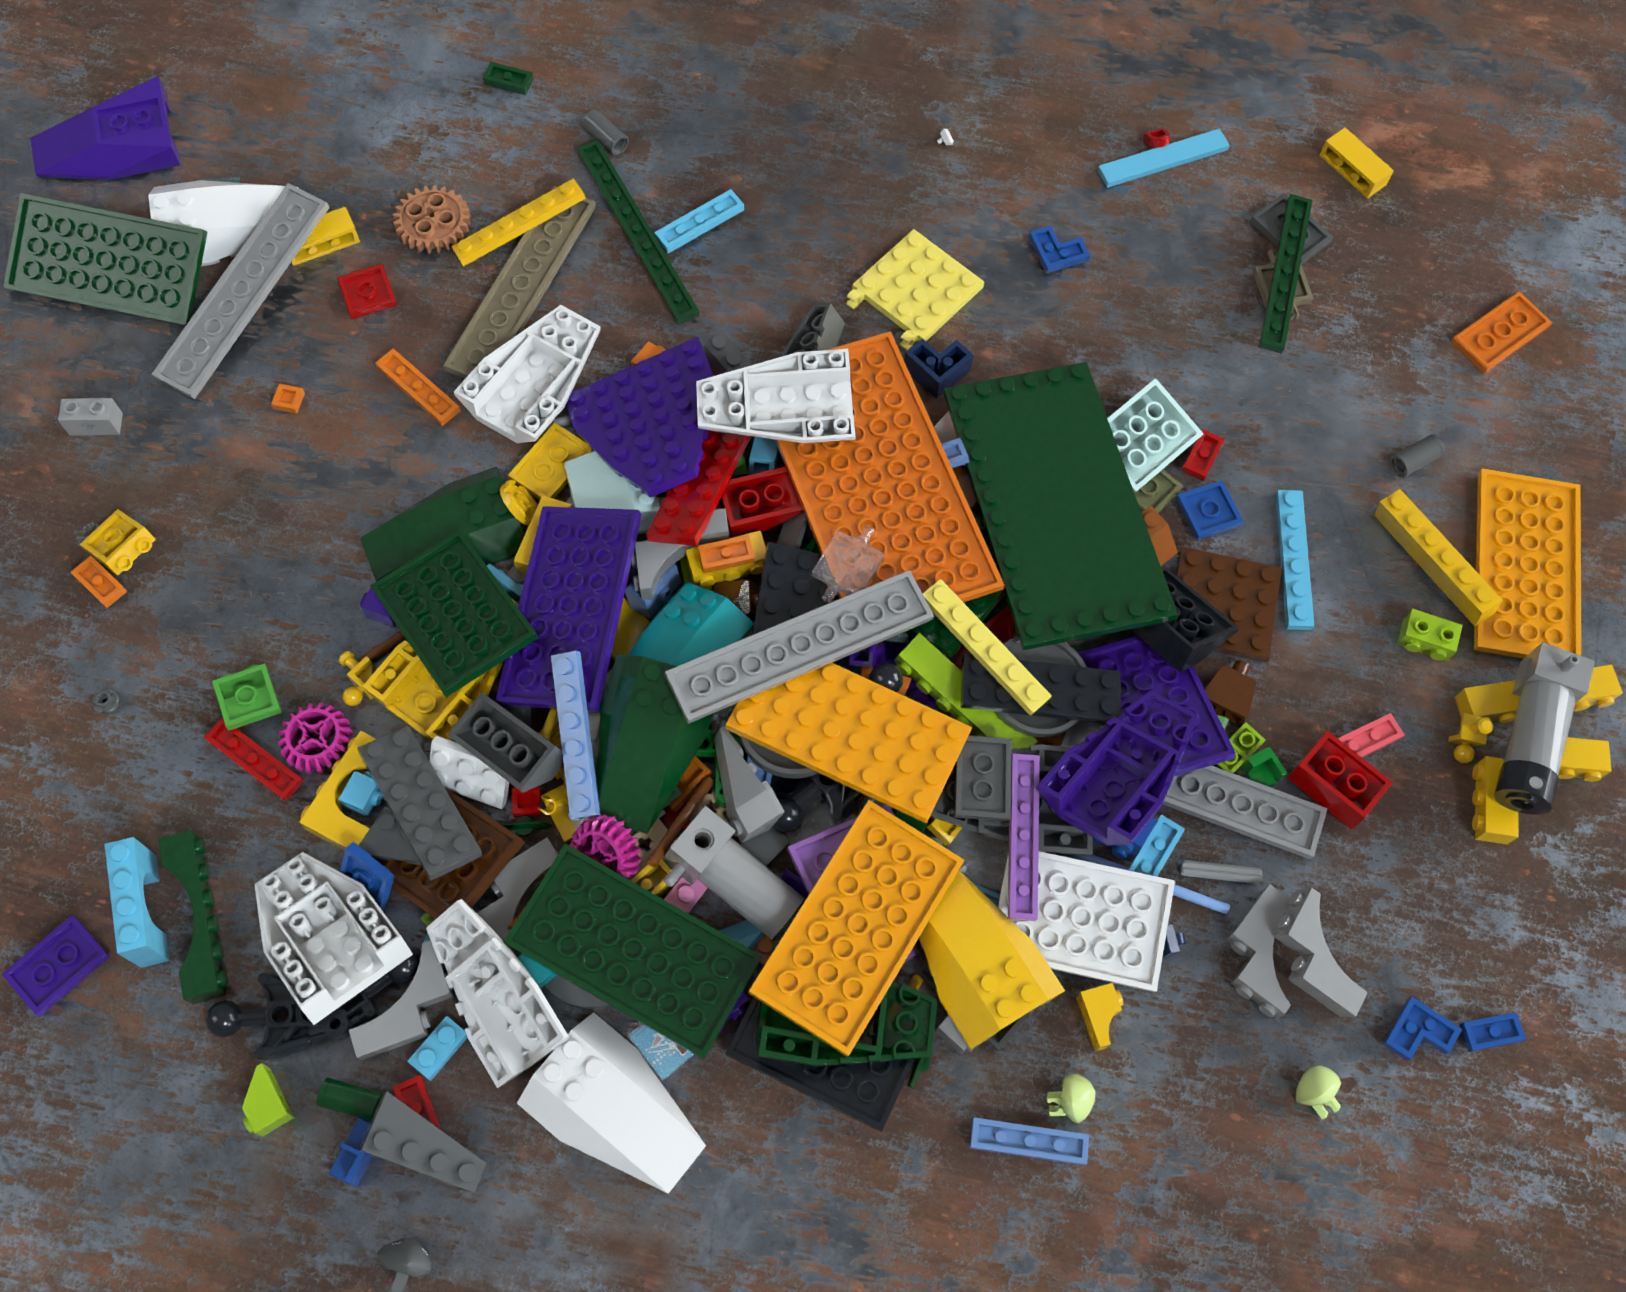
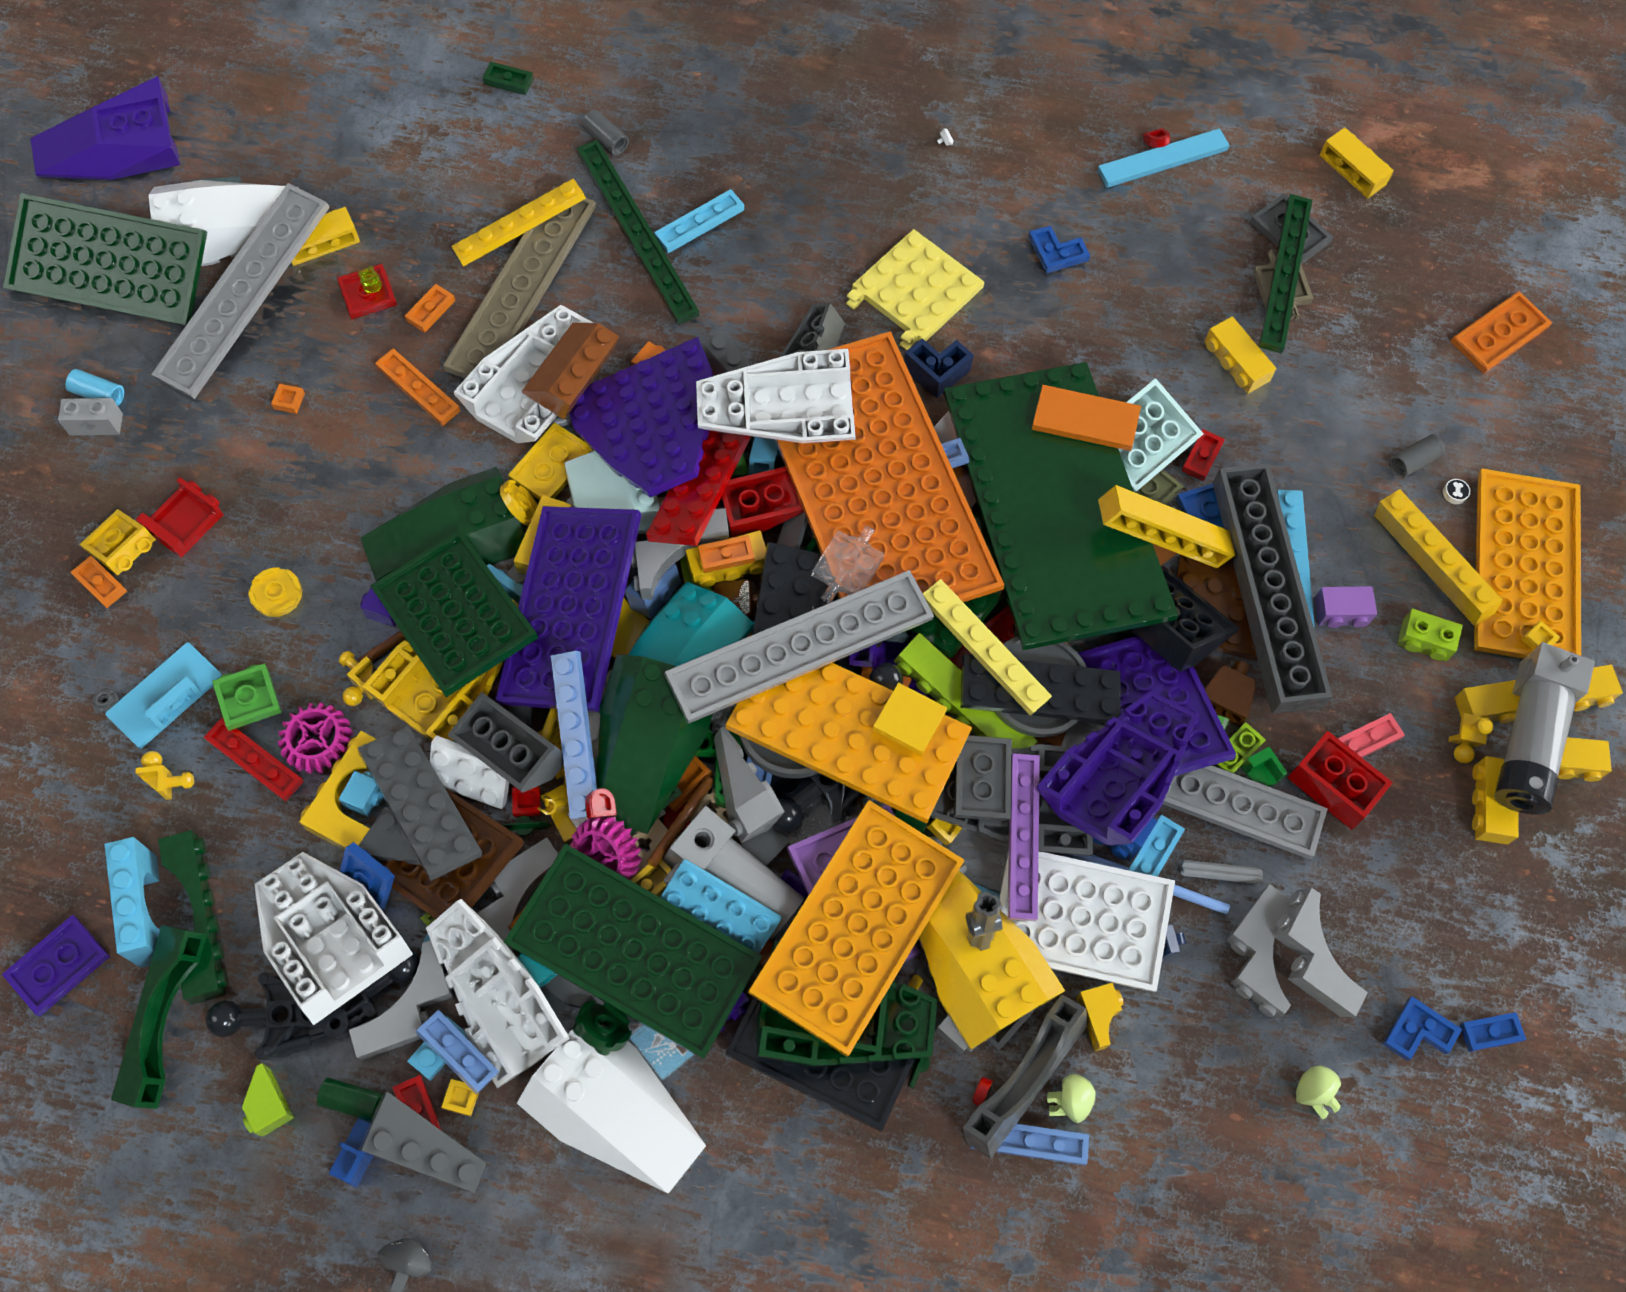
nougat gear [393,185,471,254] -> none
none -> medium azure pin [65,369,124,406]
none -> medium azure bracket [105,643,222,749]
none -> dark green arch [111,925,207,1109]
none -> red panel [135,477,224,558]
none -> yellow piece [135,751,194,800]
none -> yellow tile [248,567,303,617]
none -> clear neon green hose [358,266,382,293]
none -> orange plate [405,284,456,333]
none -> medium blue plate [416,1010,499,1095]
none -> yellow plate [441,1079,479,1117]
none -> dark orange slope [522,322,619,420]
none -> dark green plate [573,1000,632,1056]
none -> tile [585,788,617,819]
none -> medium azure bracket [660,859,782,954]
none -> yellow tile [872,683,947,756]
none -> dark grey arch [963,995,1088,1159]
none -> dark grey piece [965,891,1003,951]
none -> red tile [972,1077,993,1106]
none -> orange tile [1032,385,1141,451]
none -> yellow brick [1098,485,1235,568]
none -> yellow brick [1204,316,1277,394]
none -> dark grey brick [1212,463,1333,714]
none -> medium lavender brick [1314,586,1377,628]
none -> tile [1442,479,1470,505]
none -> yellow tile [1521,620,1561,650]

